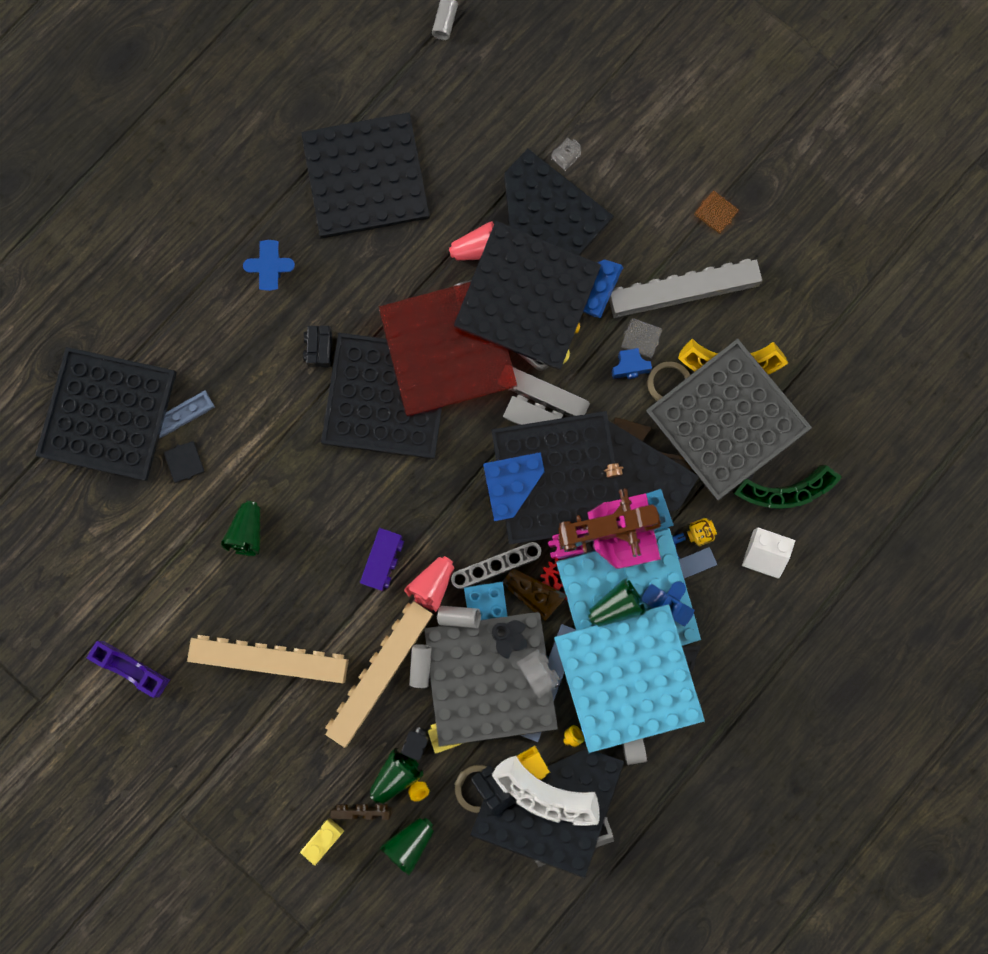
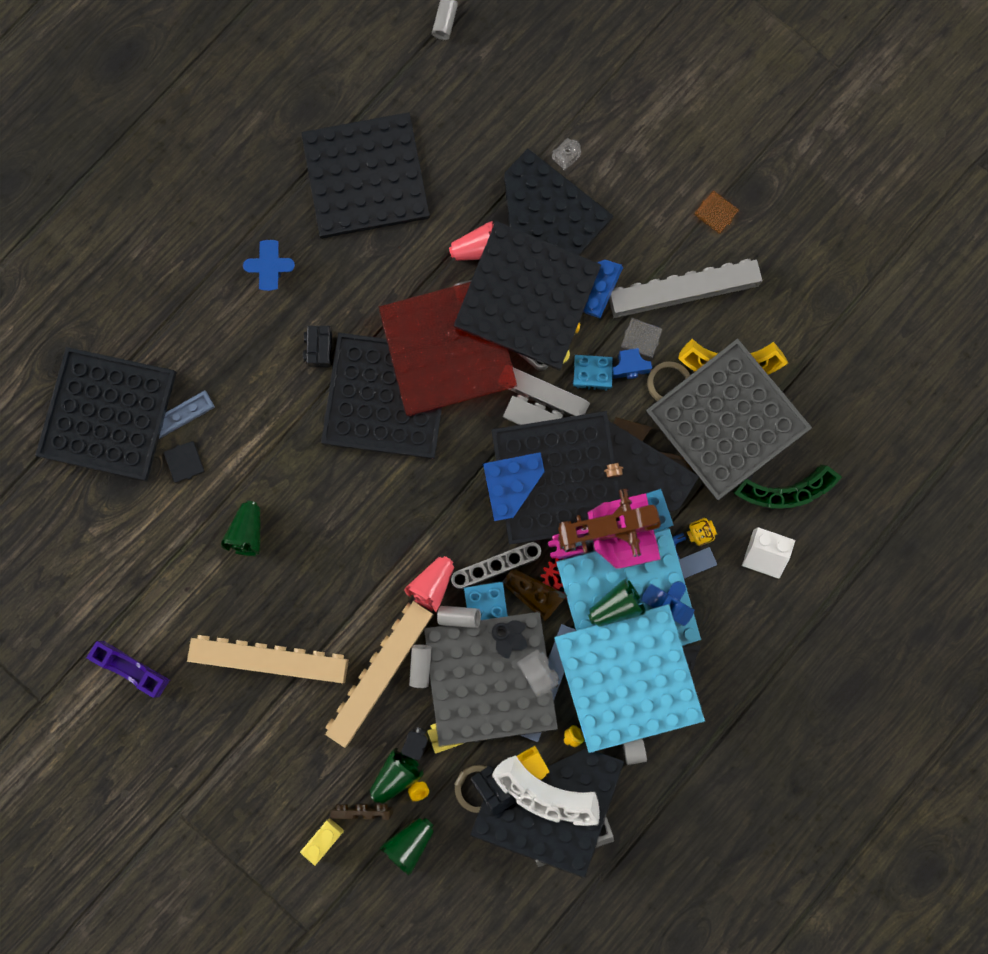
dark purple brick [360,528,404,592] -> none
none -> dark azure hinge [573,355,612,391]

